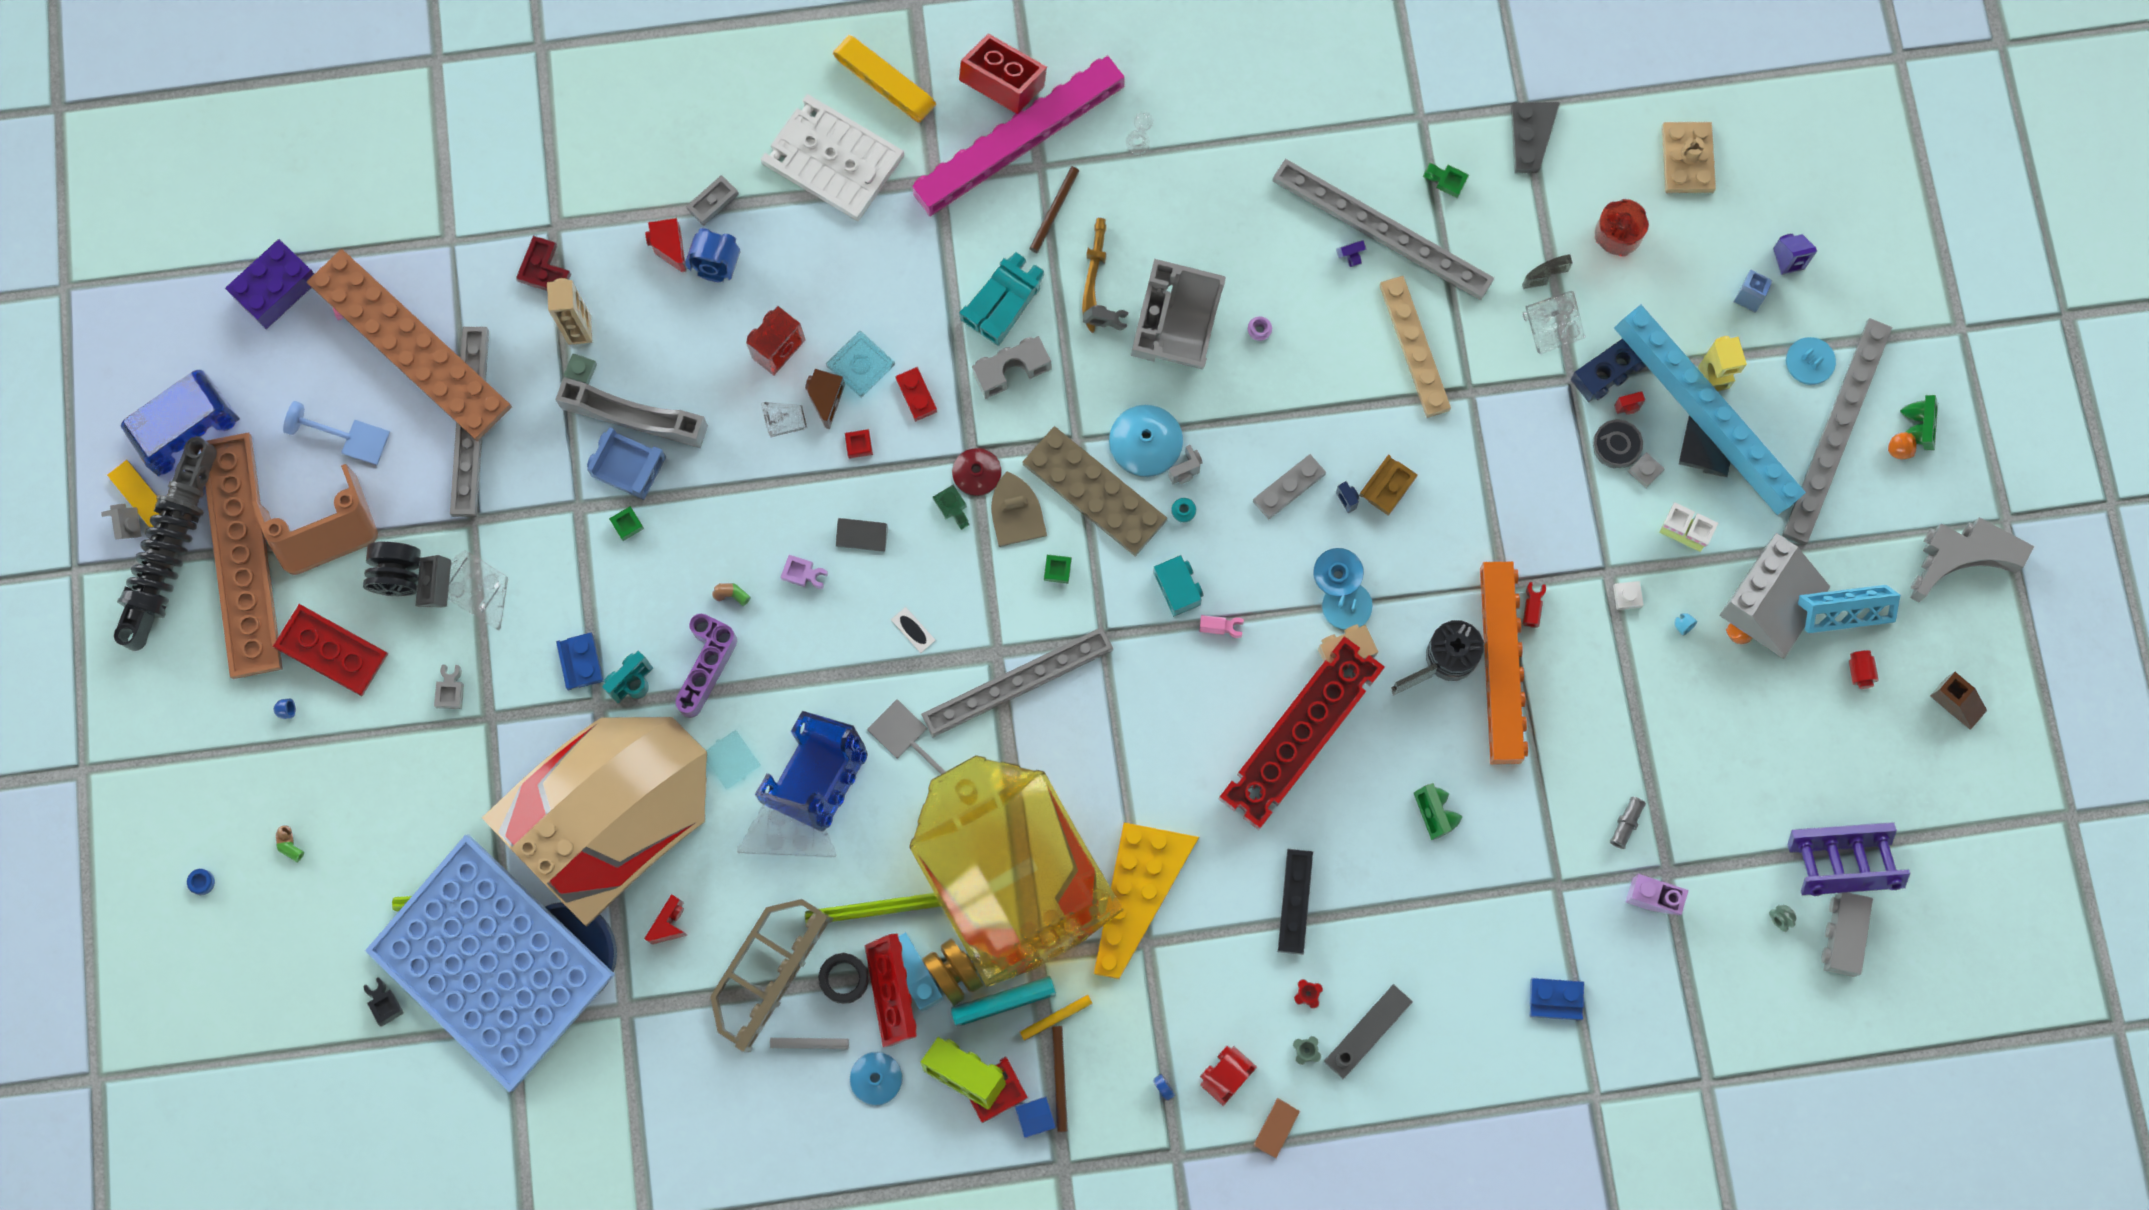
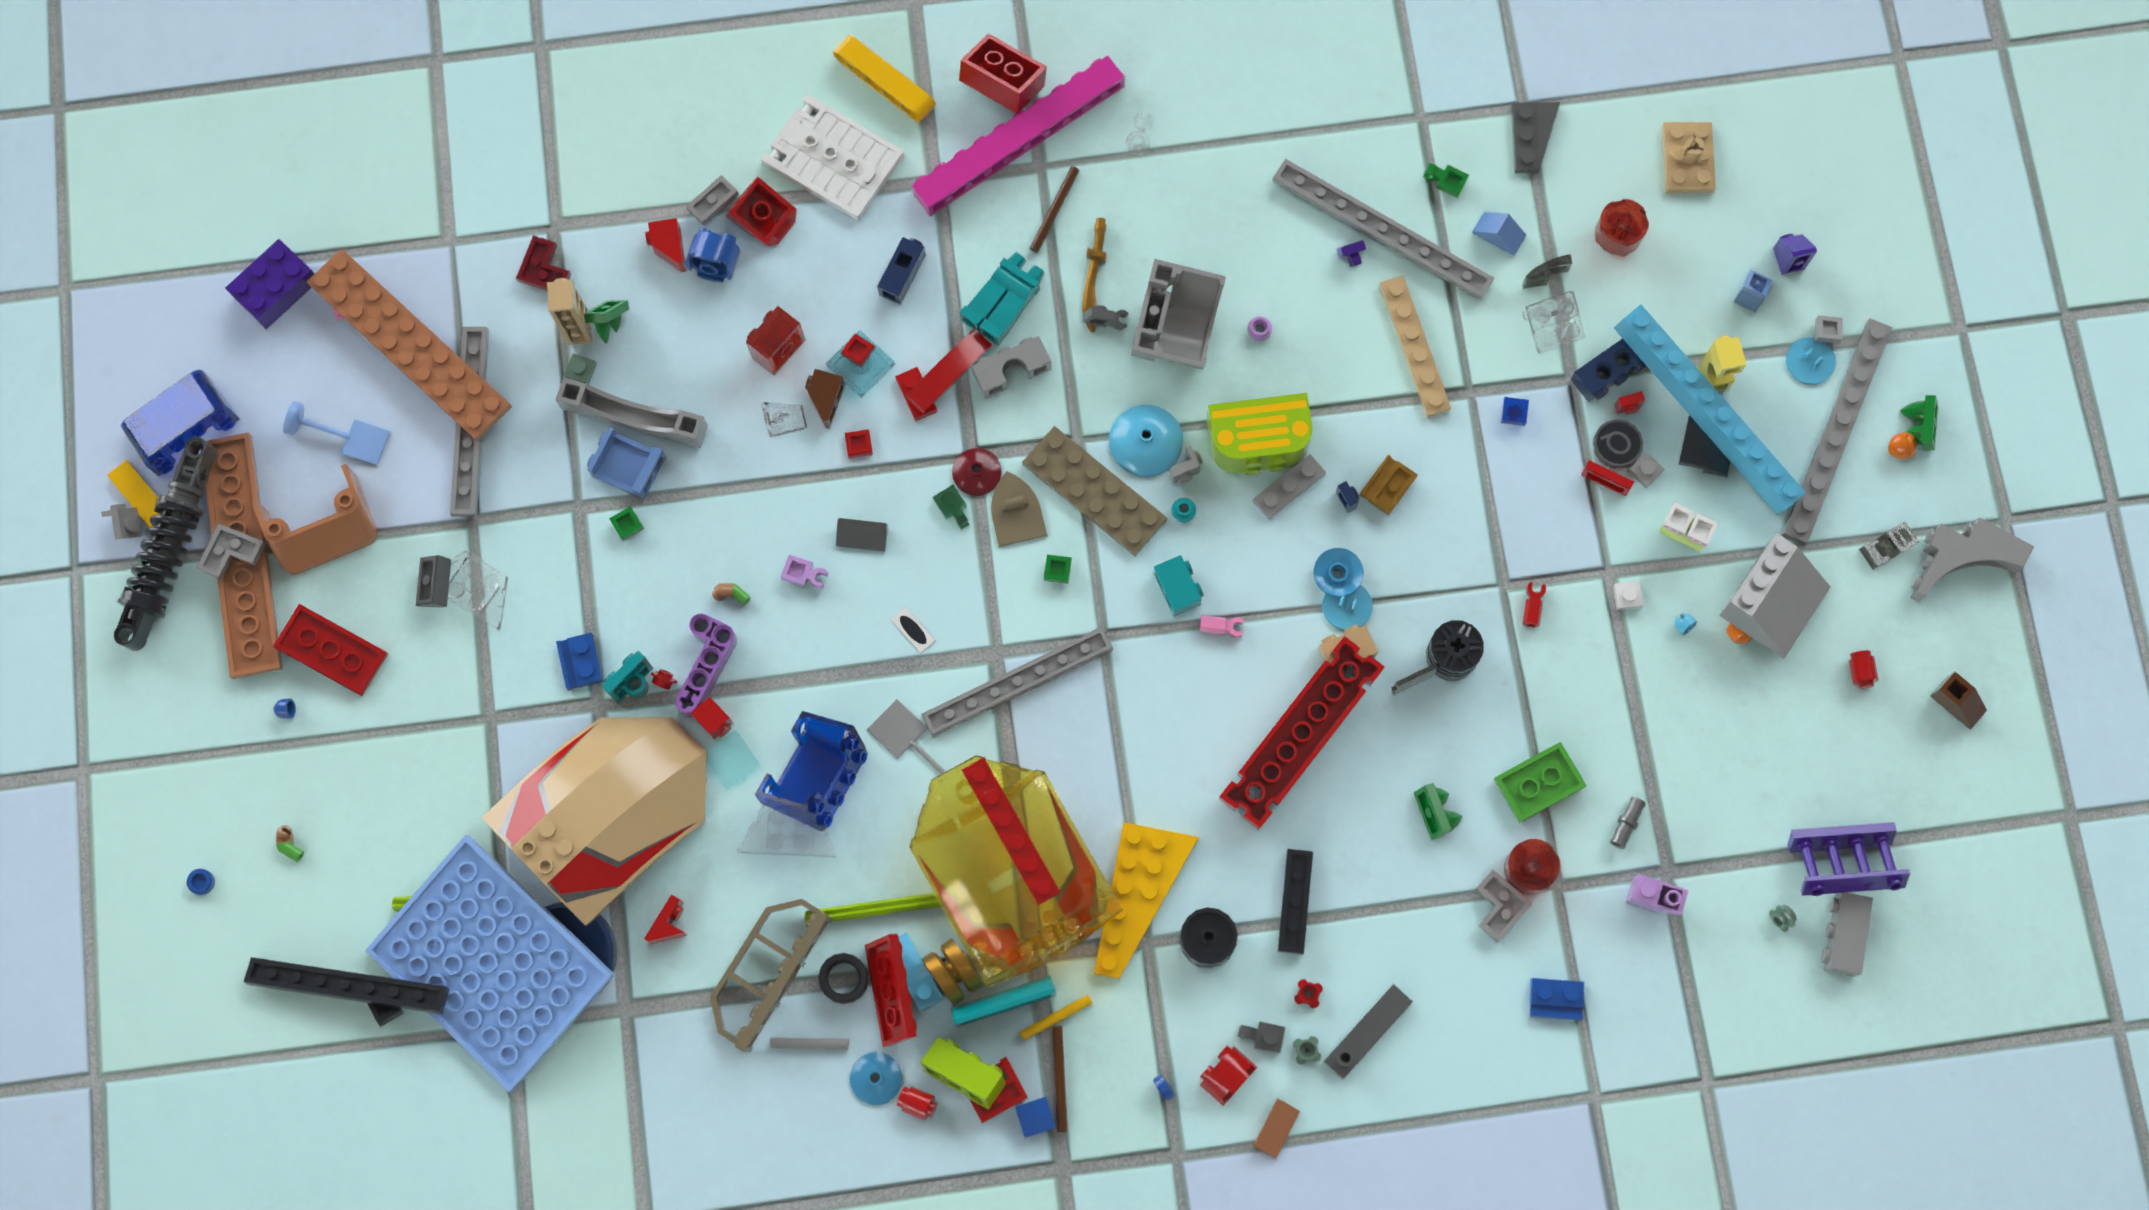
black wheel [363,542,421,596] -> none
light grey plate [434,665,464,709] -> none
orange brick [1480,561,1528,764] -> none
medium azure fence [1798,585,1901,633] -> none
none -> light grey plate [196,523,266,580]
none -> black plate [243,957,450,1014]
none -> green tile [584,300,630,344]
none -> red plate [651,669,678,690]
none -> red brick [691,696,733,740]
none -> red slope [725,176,797,246]
none -> red tile [841,333,875,368]
none -> dark blue brick [877,237,926,305]
none -> red brick [897,1087,938,1121]
none -> red slope [905,328,992,413]
none -> red plate [961,757,1061,906]
none -> black wheel [1179,907,1238,969]
none -> lime brick [1206,393,1312,475]
none -> dark grey plate [1238,1022,1285,1053]
none -> medium blue slope [1472,212,1526,256]
none -> light grey plate [1475,870,1532,943]
none -> bright green plate [1493,742,1587,823]
none -> clear blue plate [1501,397,1529,426]
none -> clear red brick [1504,839,1560,895]
none -> red tile [1581,460,1634,496]
none -> light grey plate [1815,315,1843,344]
none -> clear smoke slope [1859,522,1919,570]

